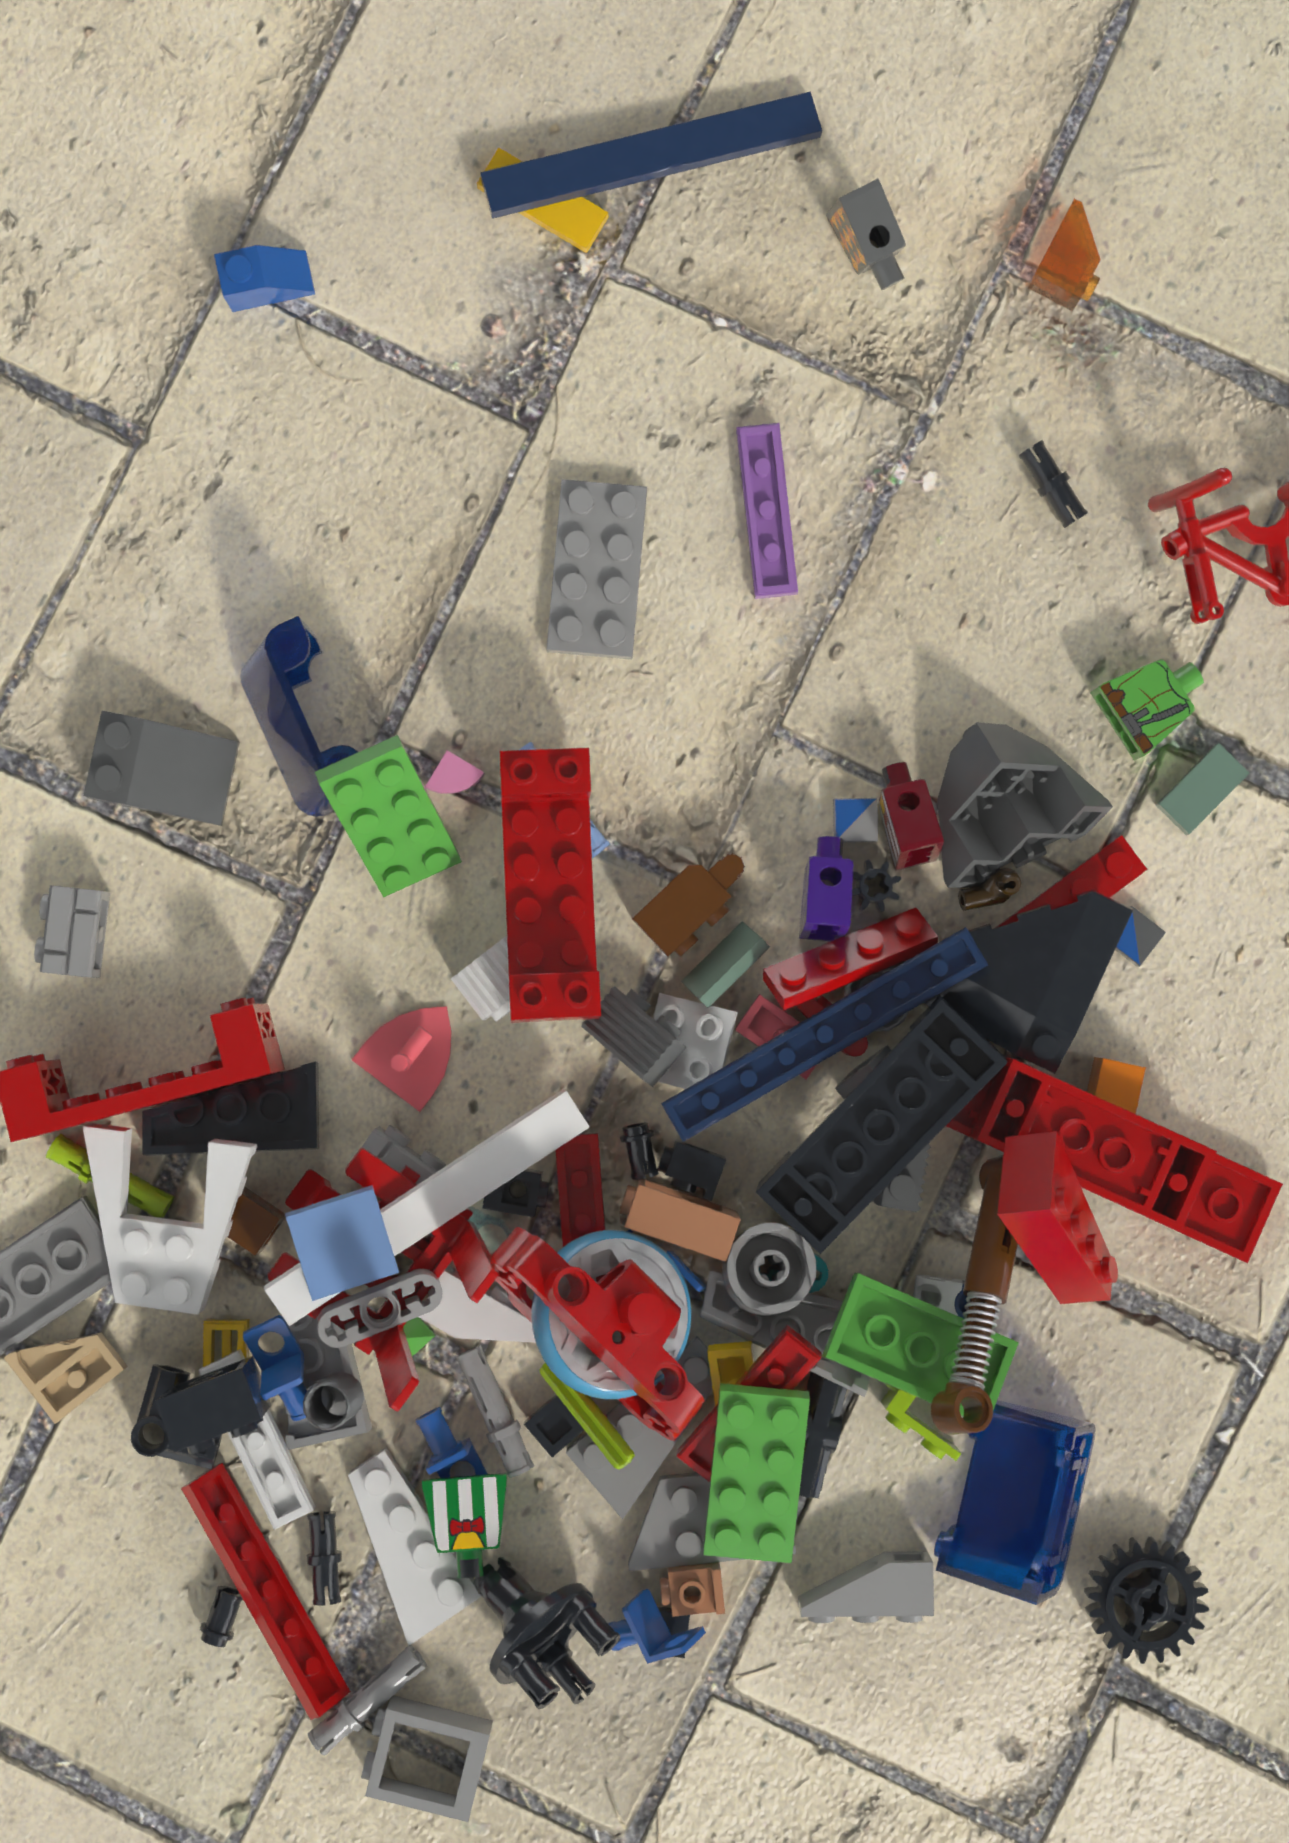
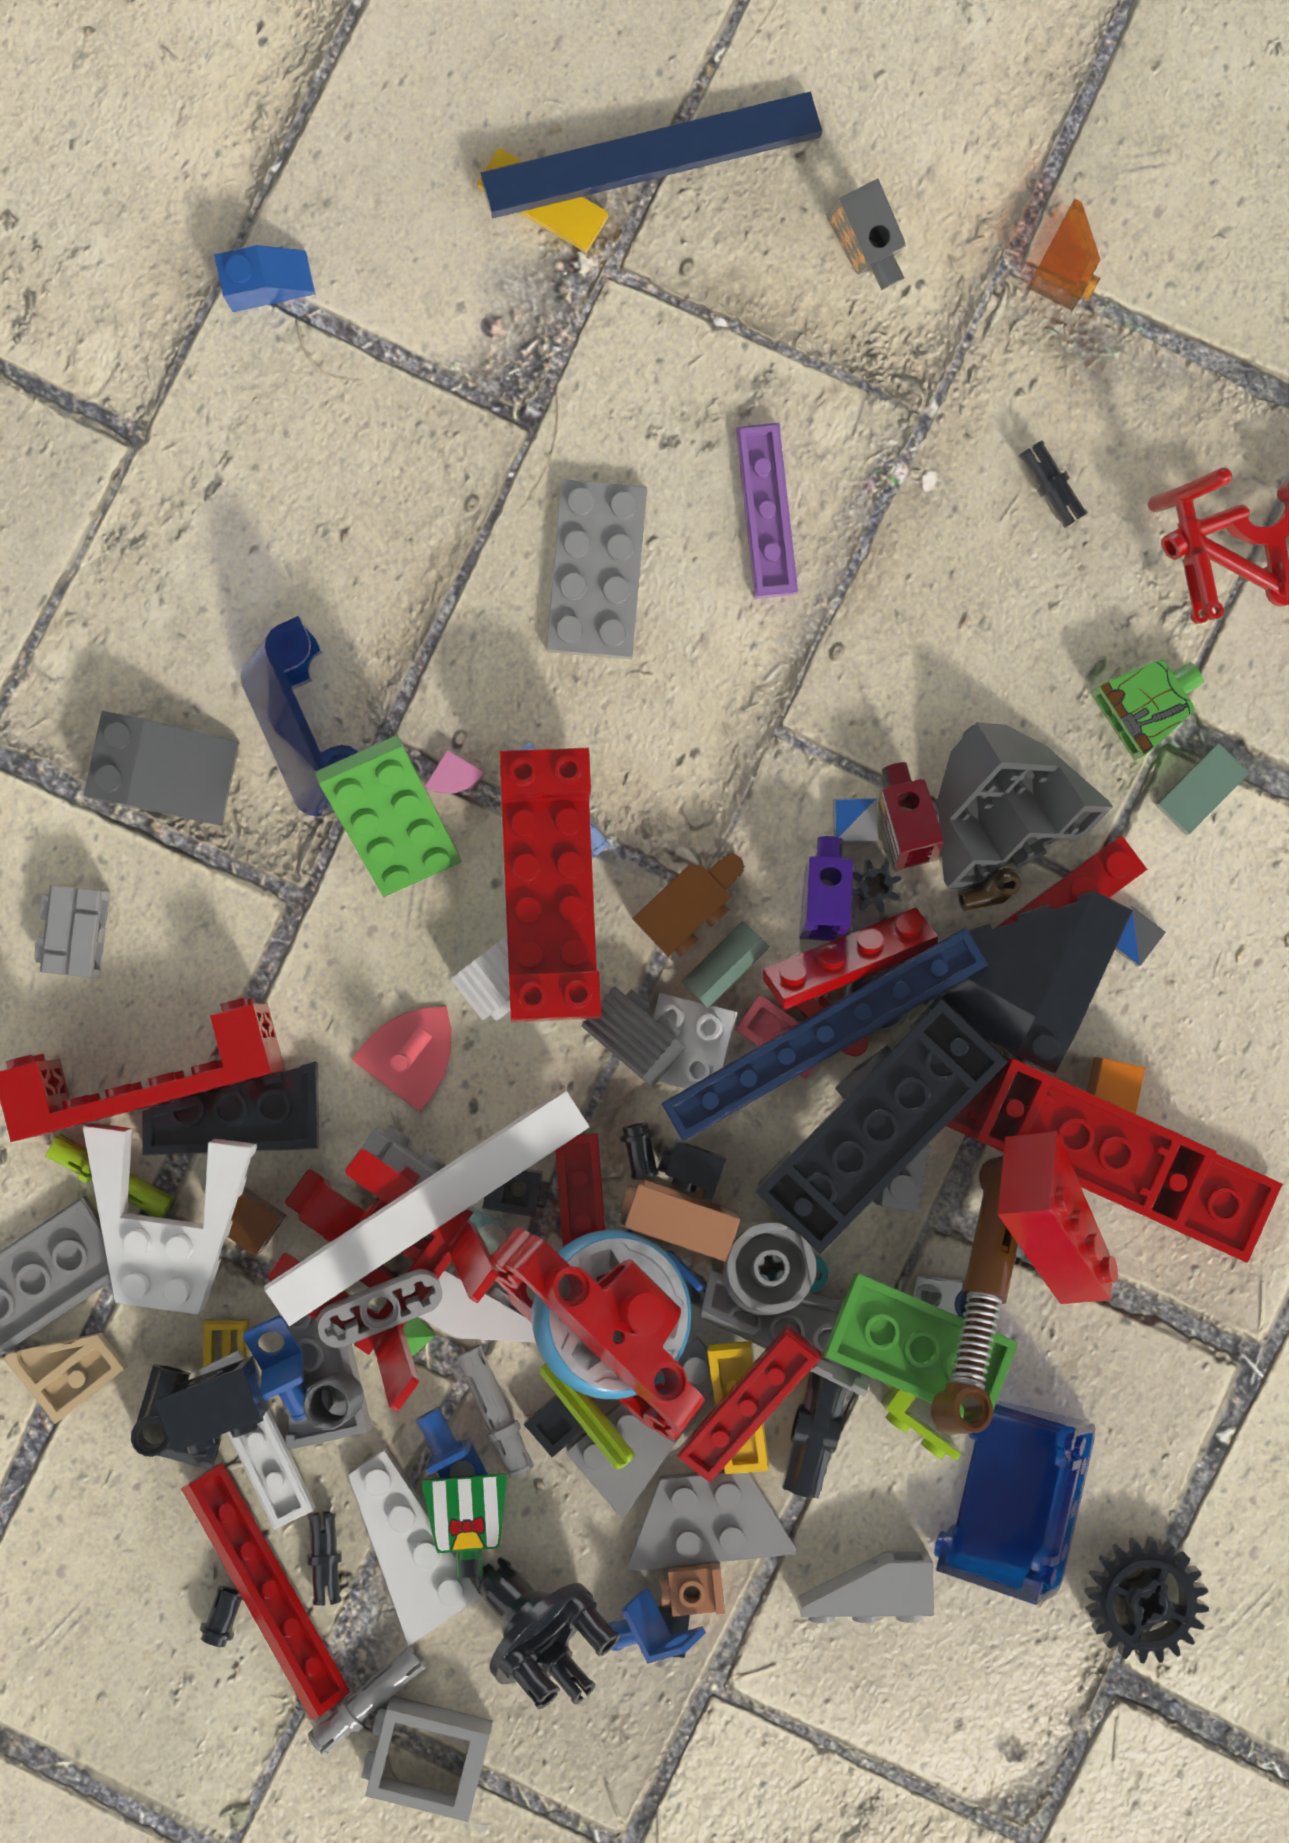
medium blue tile [285,1185,399,1301] -> none
bright green plate [703,1383,810,1563] -> none

